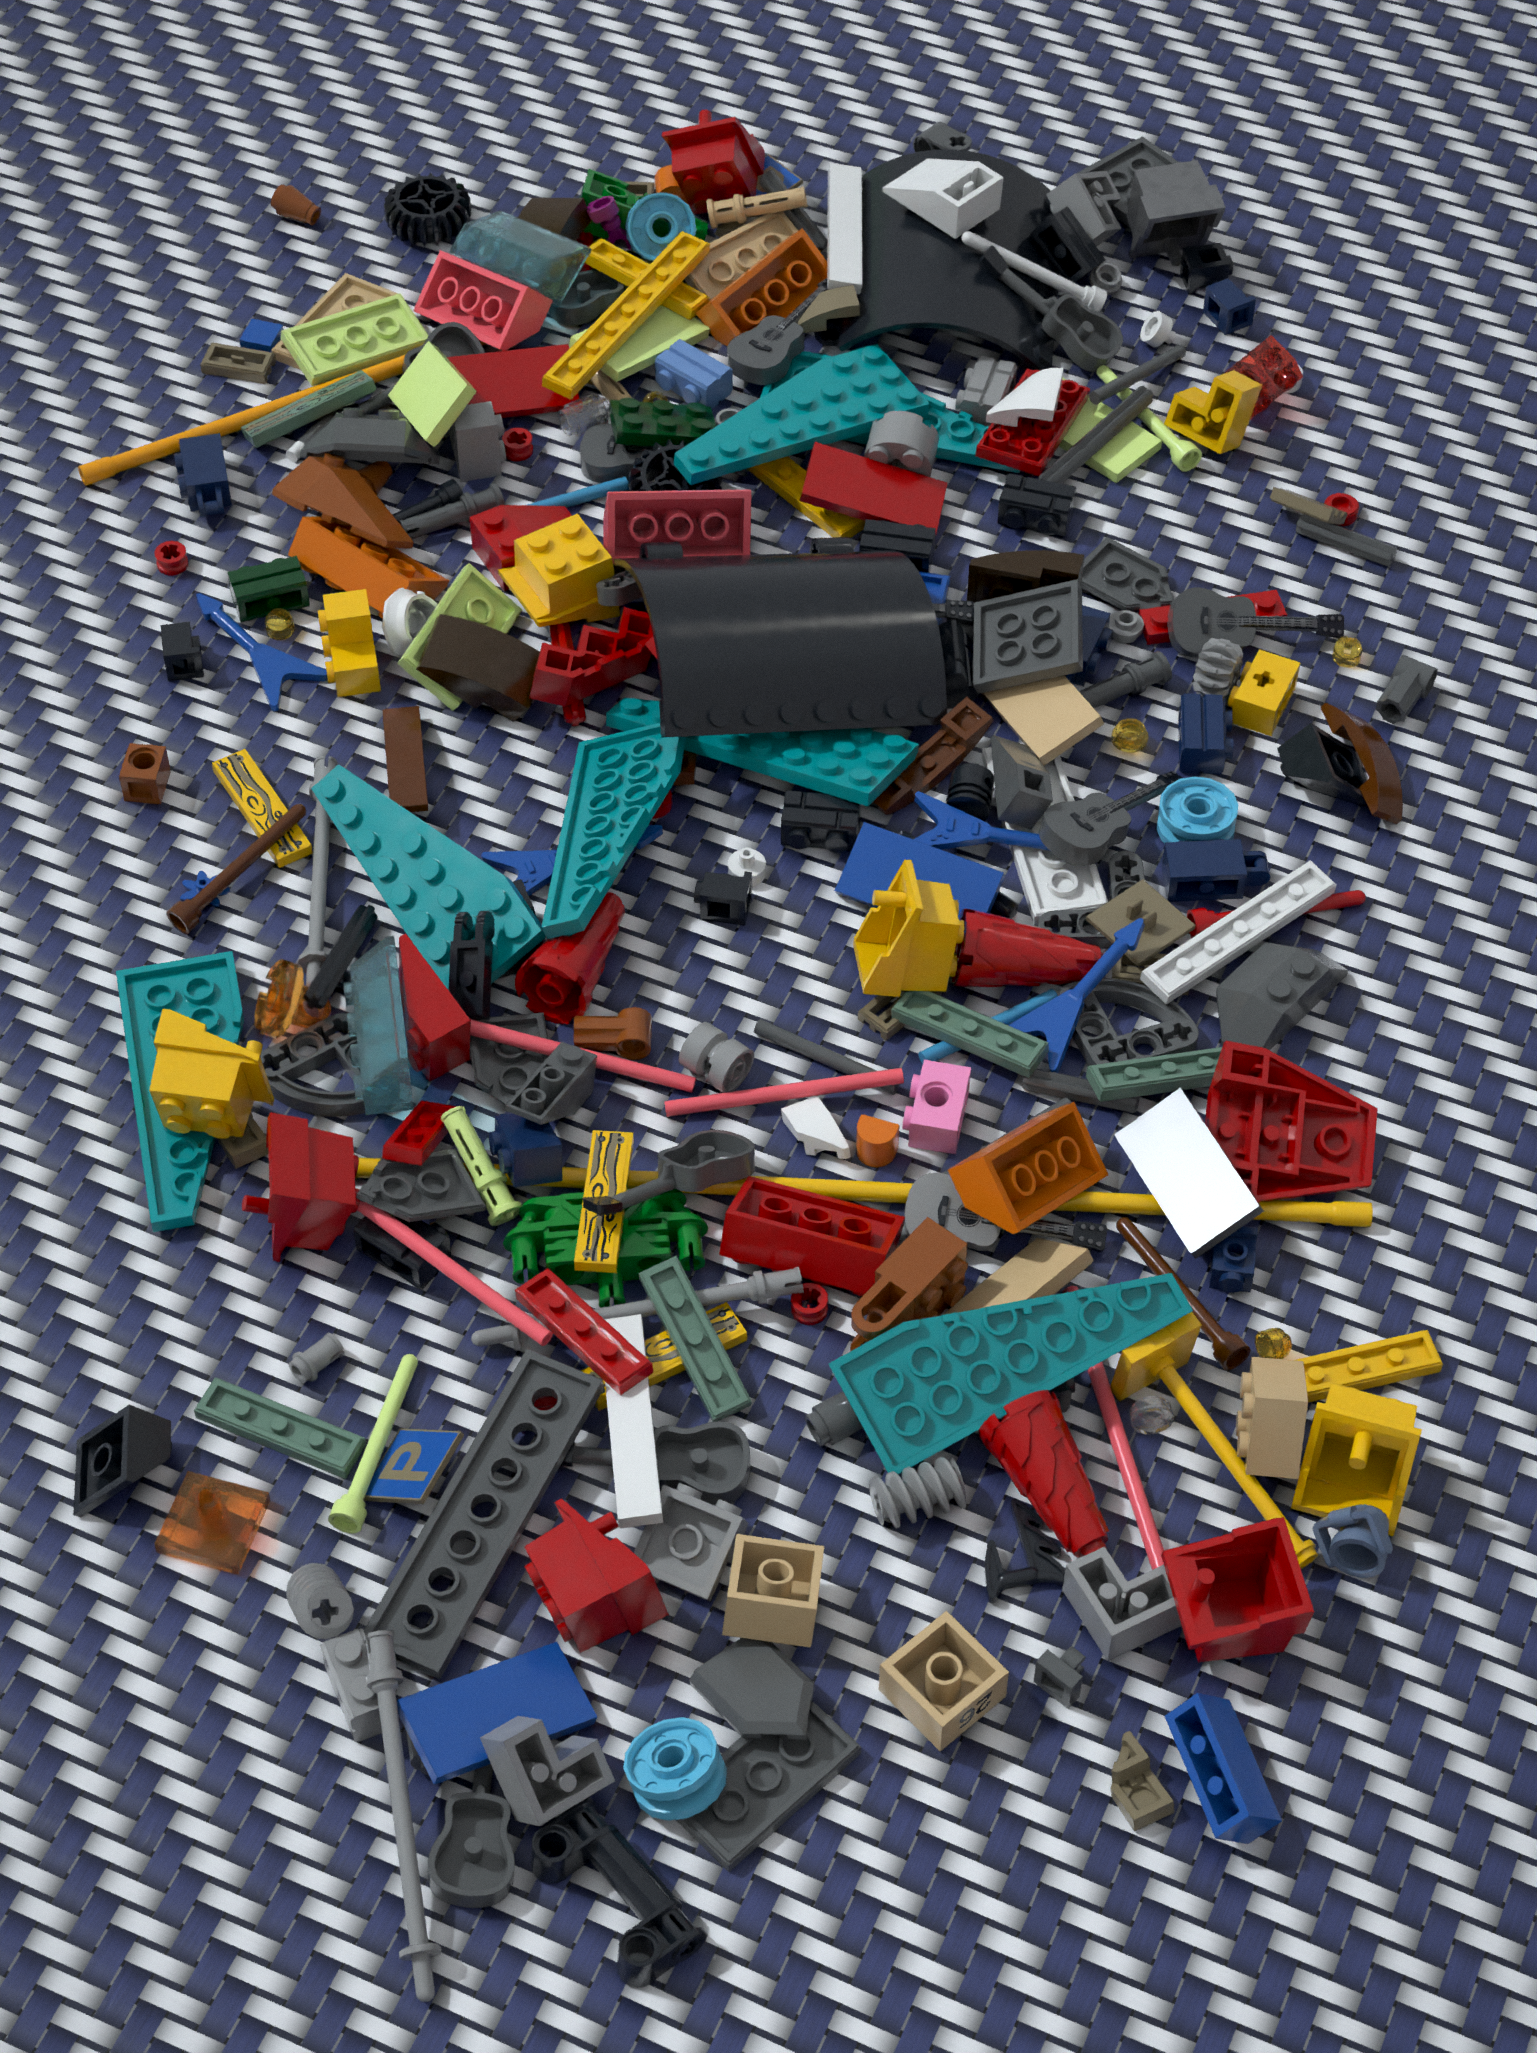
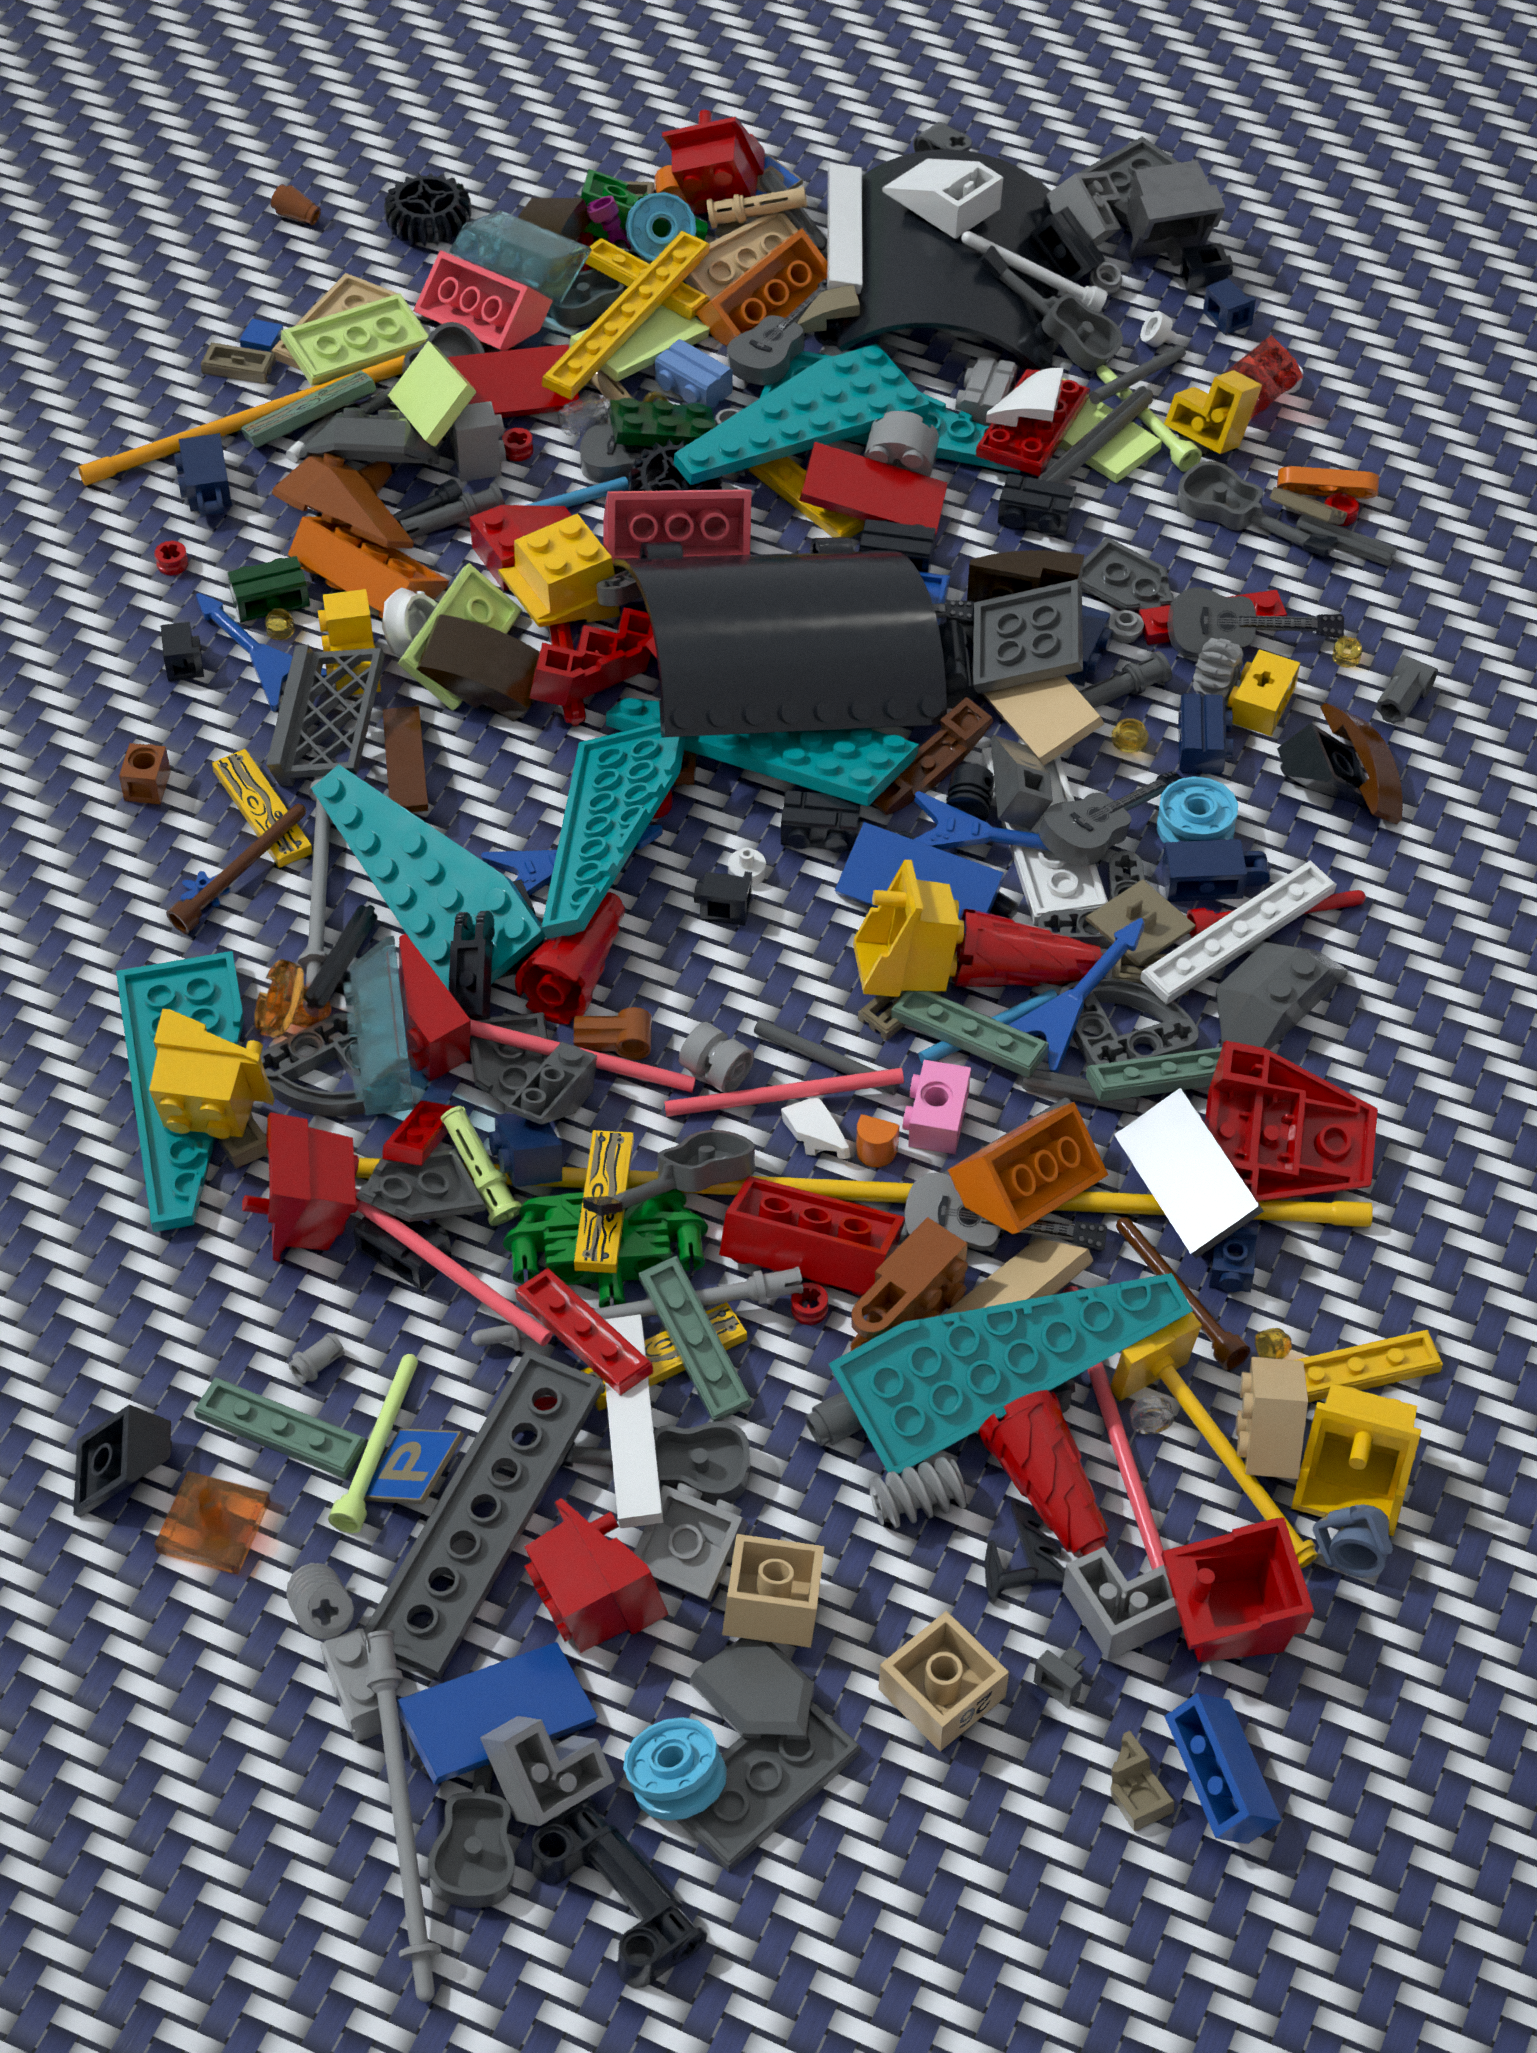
none -> dark grey fence [266,645,385,786]
none -> dark grey piece [1177,461,1338,557]
none -> orange beam [1277,466,1379,499]

